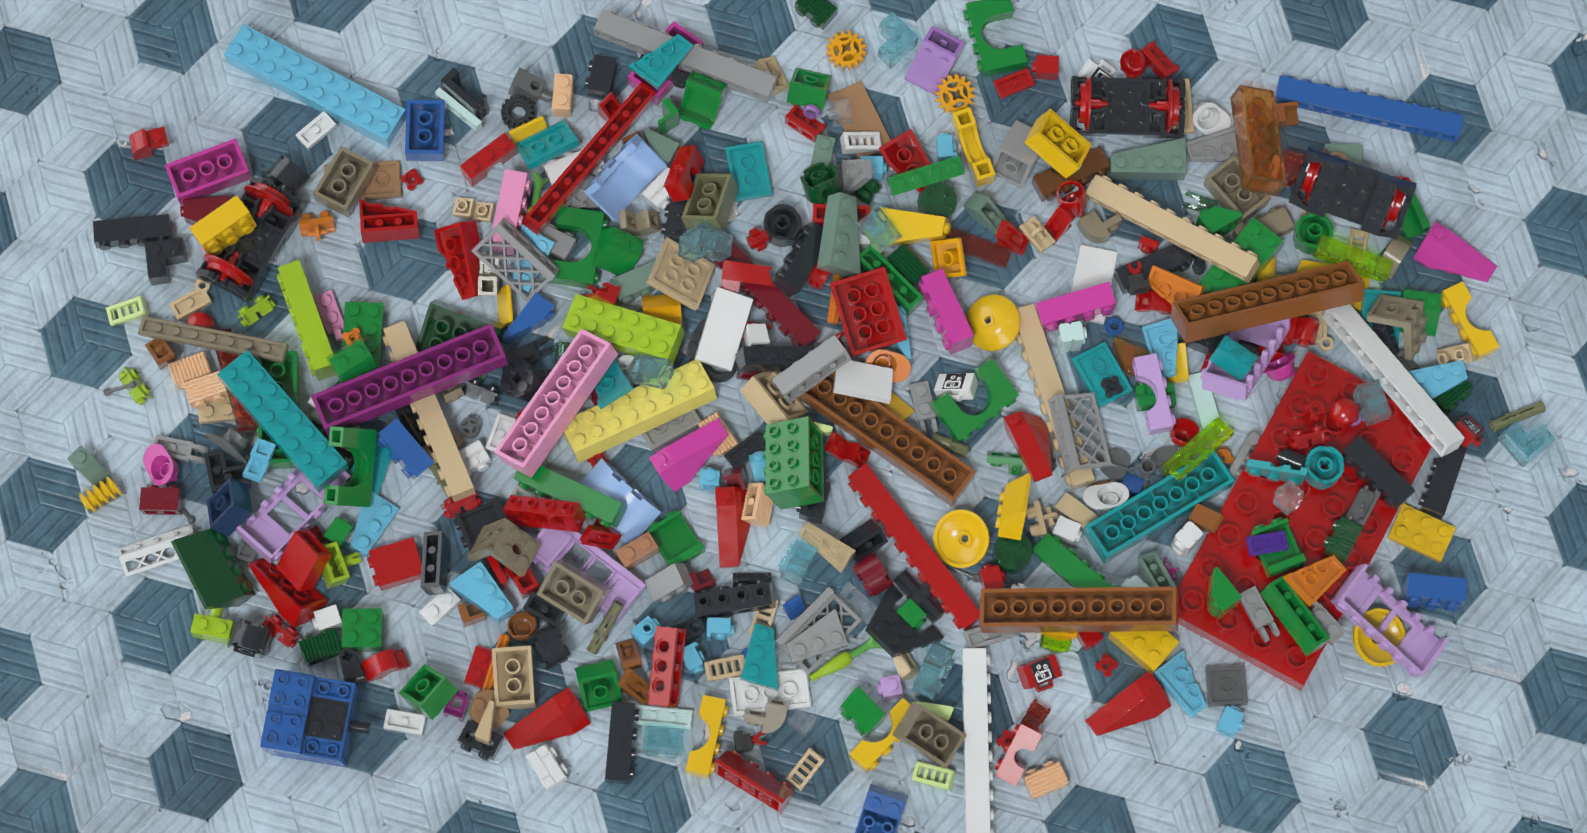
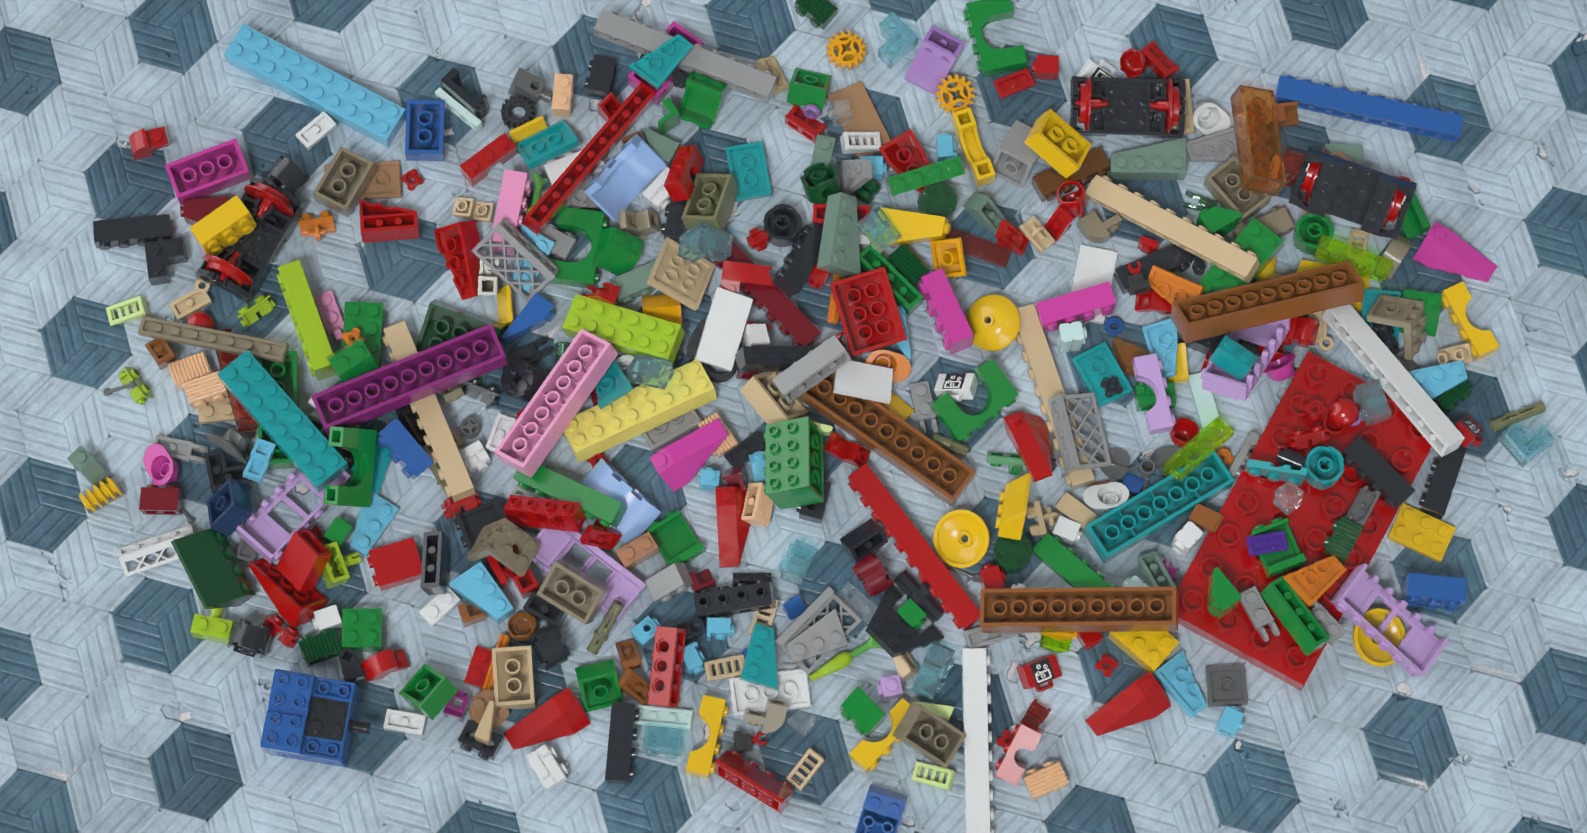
tan wing [798,522,856,573] -> none

